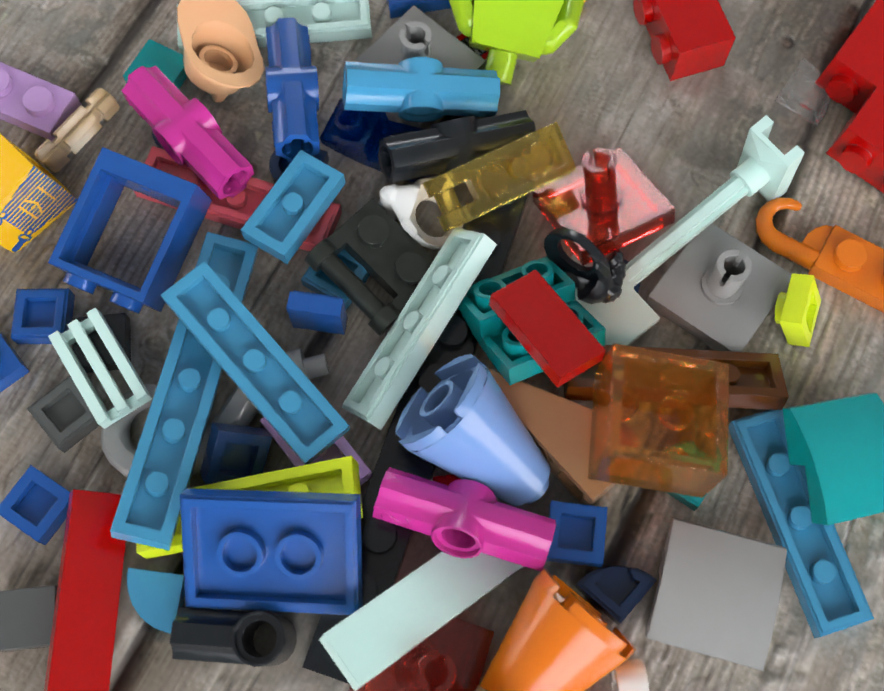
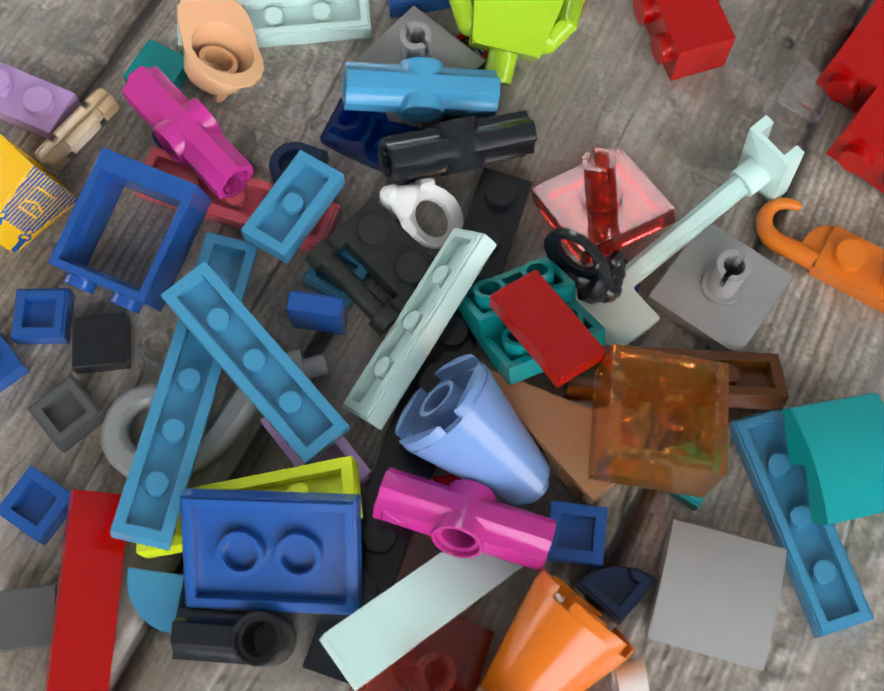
light aqua tile [48,307,152,429] -> none
dark blue plate [199,422,272,484] -> none
blue piece [265,18,320,163] -> none
clear yellow plate [422,122,577,232] -> none
neon yellow plate [774,273,821,347] -> none

